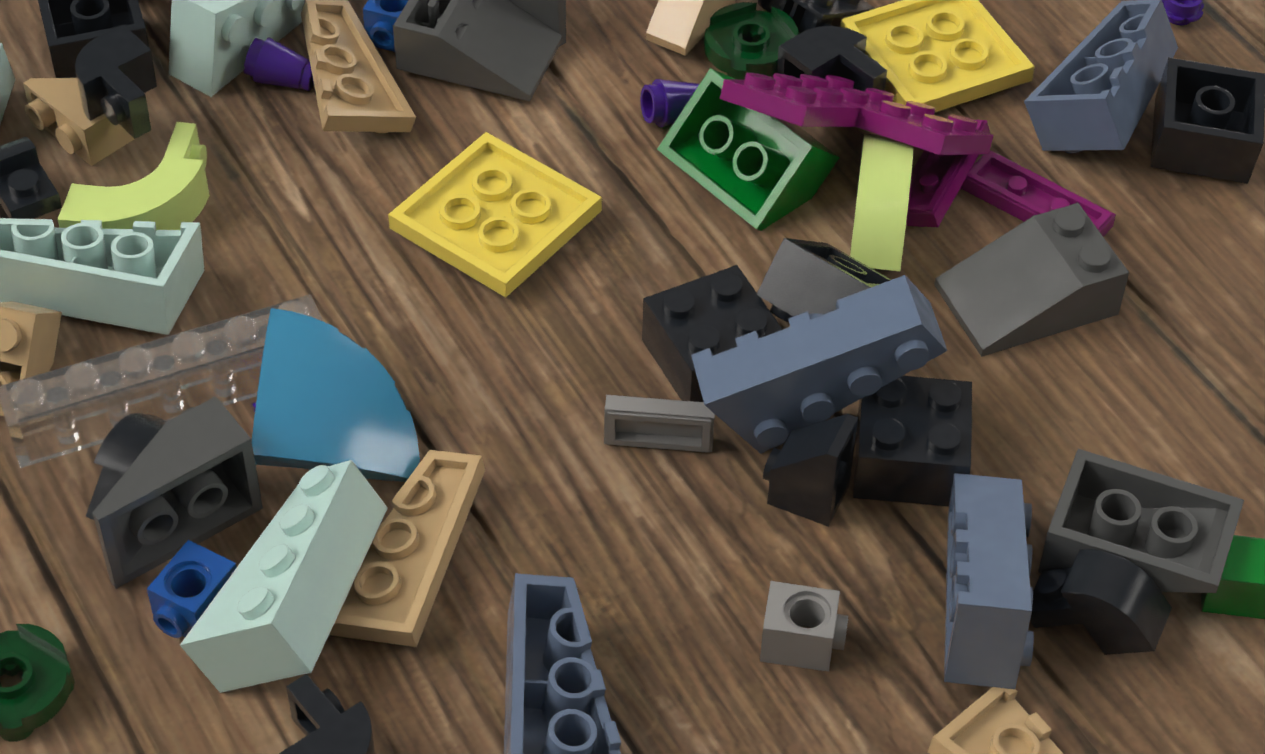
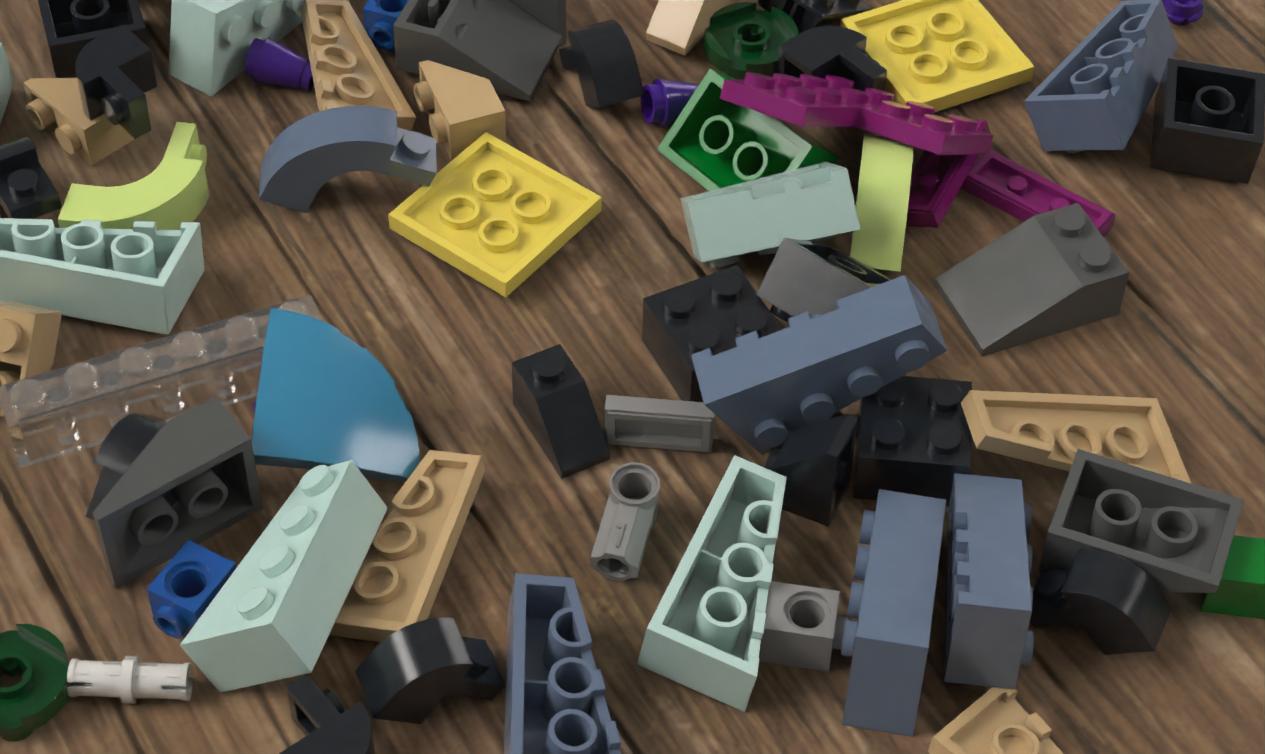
none -> white pin [67,656,193,704]
none -> sand blue arch [259,106,437,213]
none -> black brick [355,617,505,724]
none -> tan slope [414,60,507,160]
none -> black slope [512,344,610,479]
none -> black brick [559,19,645,108]
none -> light grey piece [590,462,660,582]
none -> light aqua wedge [637,455,787,712]
none -> light aqua wedge [680,162,861,267]
none -> sand blue wedge [841,489,946,737]
none -> tan wing [961,390,1191,483]

